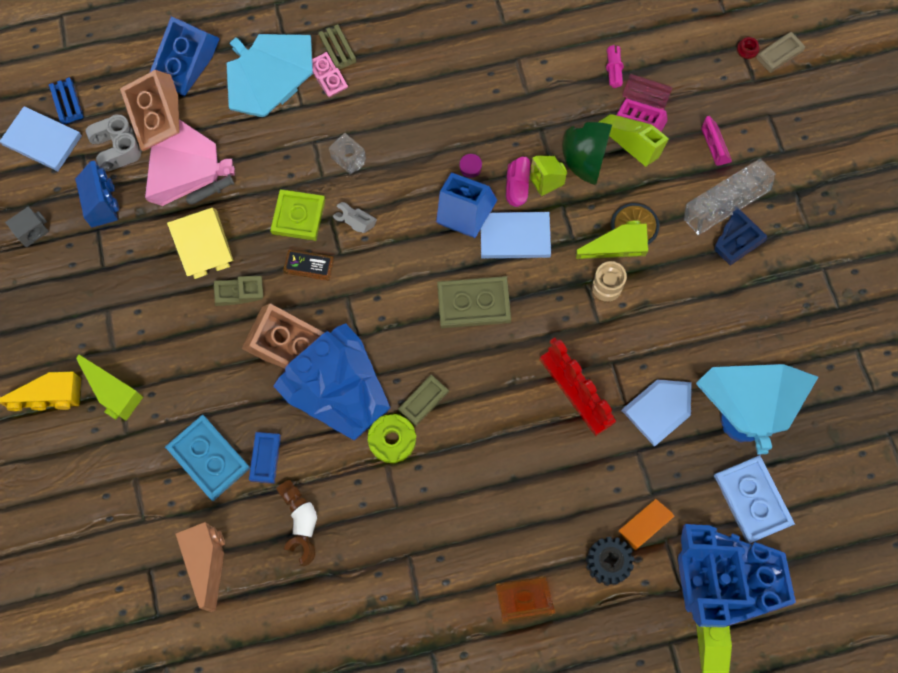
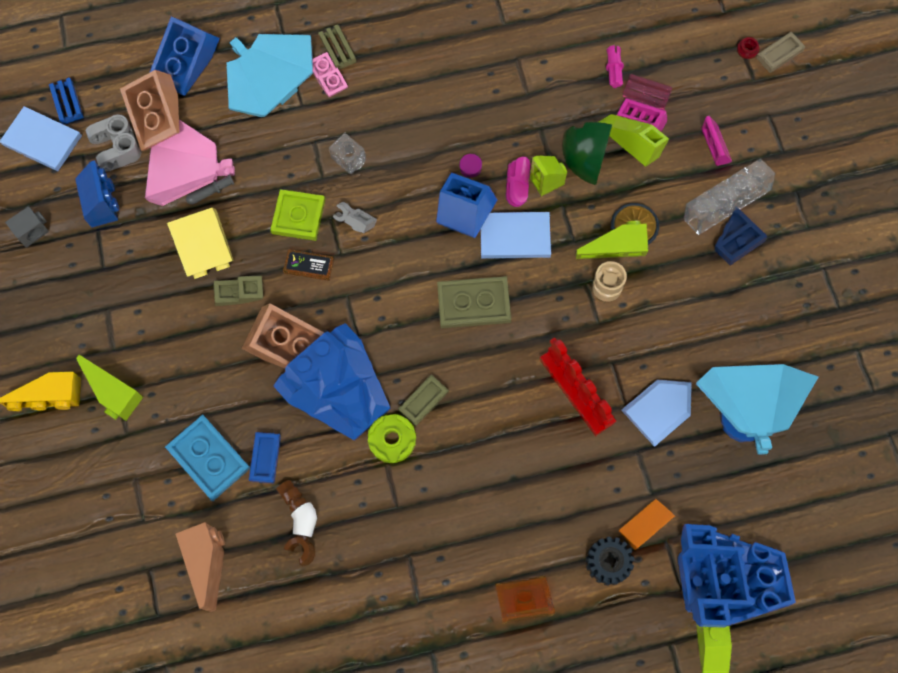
light blue tile [714,456,795,544] -> none

